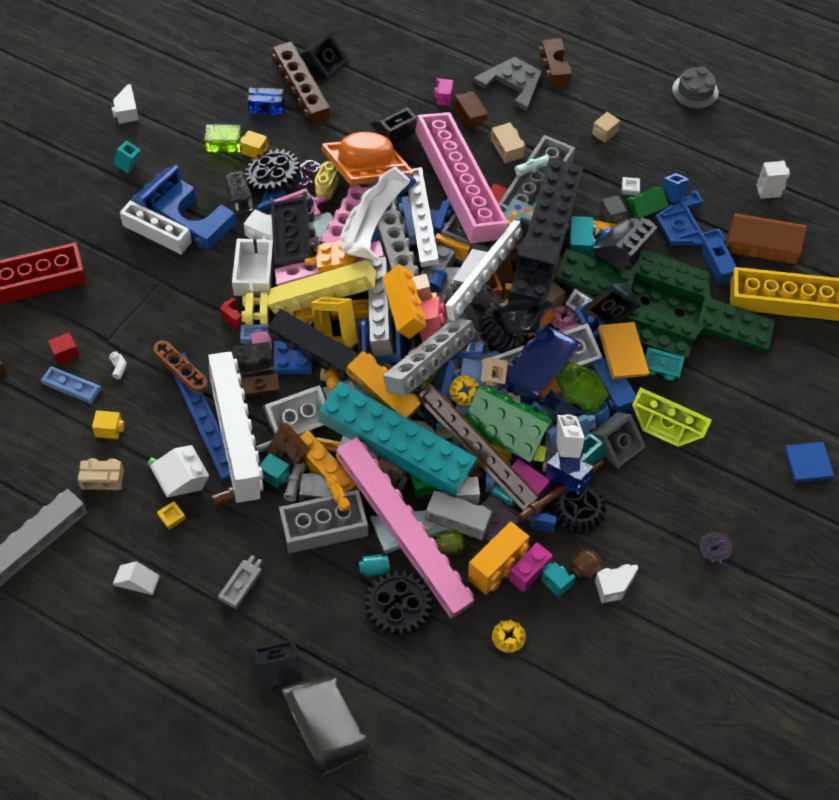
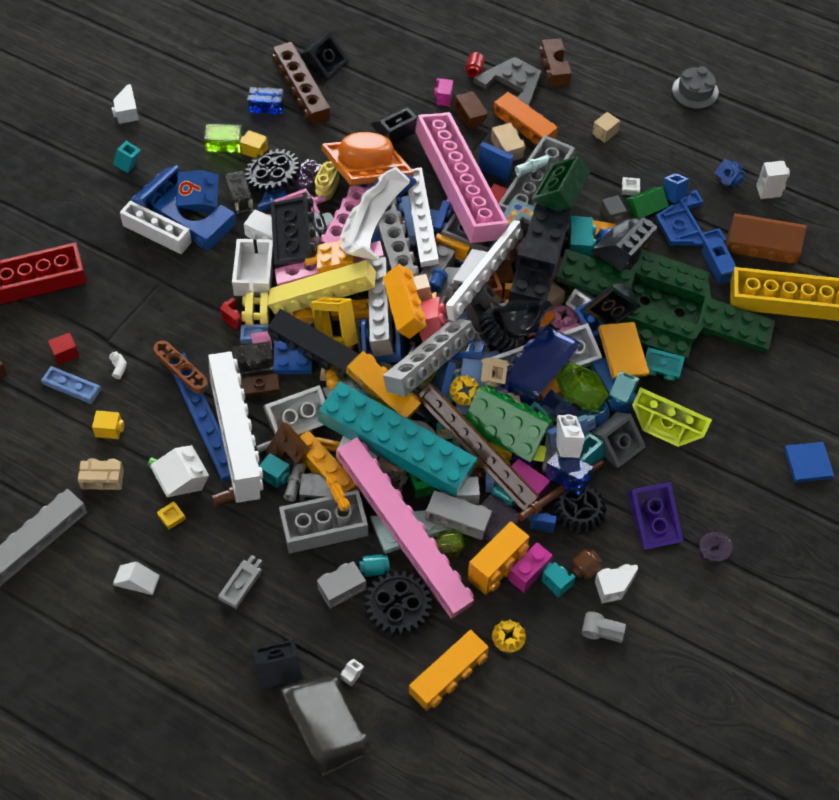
none -> blue slope [176,170,219,214]
none -> black piece [312,213,327,238]
none -> light grey brick [317,561,366,609]
none -> white piece [340,659,364,686]
none -> light orange brick [409,630,489,711]
none -> red brick [466,53,485,77]
none -> blue tile [478,142,513,182]
none -> orange brick [493,92,558,145]
none -> dark green slope [532,155,591,211]
none -> light grey piece [582,612,626,643]
none -> teal brick [609,371,639,403]
none -> dark purple slope [627,482,684,550]
none -> blue brick [714,159,746,187]

